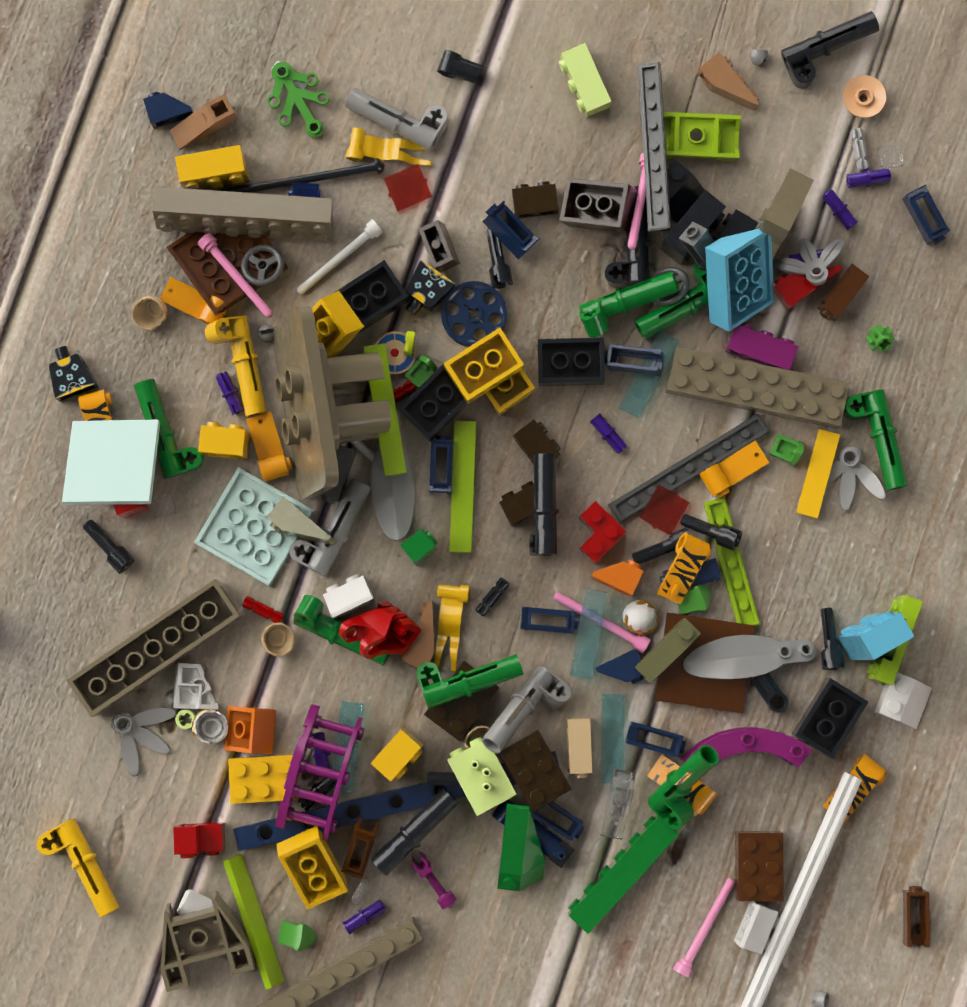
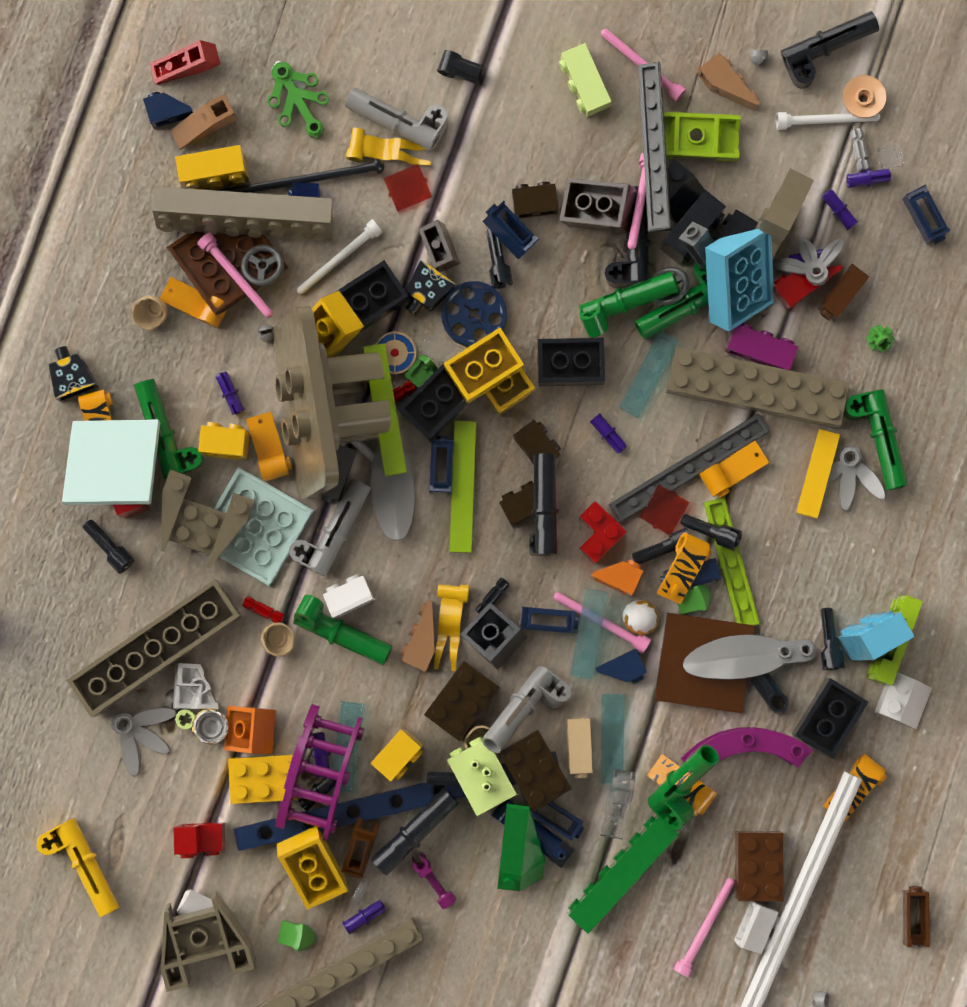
yellow piece [205,316,267,417] -> none
lime tile [223,854,285,990] -> none
slope [267,497,337,545] -> none
red piece [339,601,421,659] -> none
green brick [400,529,437,566] -> none
neon yellow tile [404,331,416,357] -> none
green piece [416,654,524,709] -> none
dark blue window [604,344,665,377] -> none
dark blue window [625,721,686,758] -> none
olive slope [634,618,701,683] -> none
bright green tile [769,433,804,467] -> none
none -> red slope [150,40,221,84]
none -> dark tan wedge [161,470,255,568]
none -> black slope [460,603,527,670]
none -> bright pink piece [601,29,687,103]
none -> white piece [776,112,881,130]

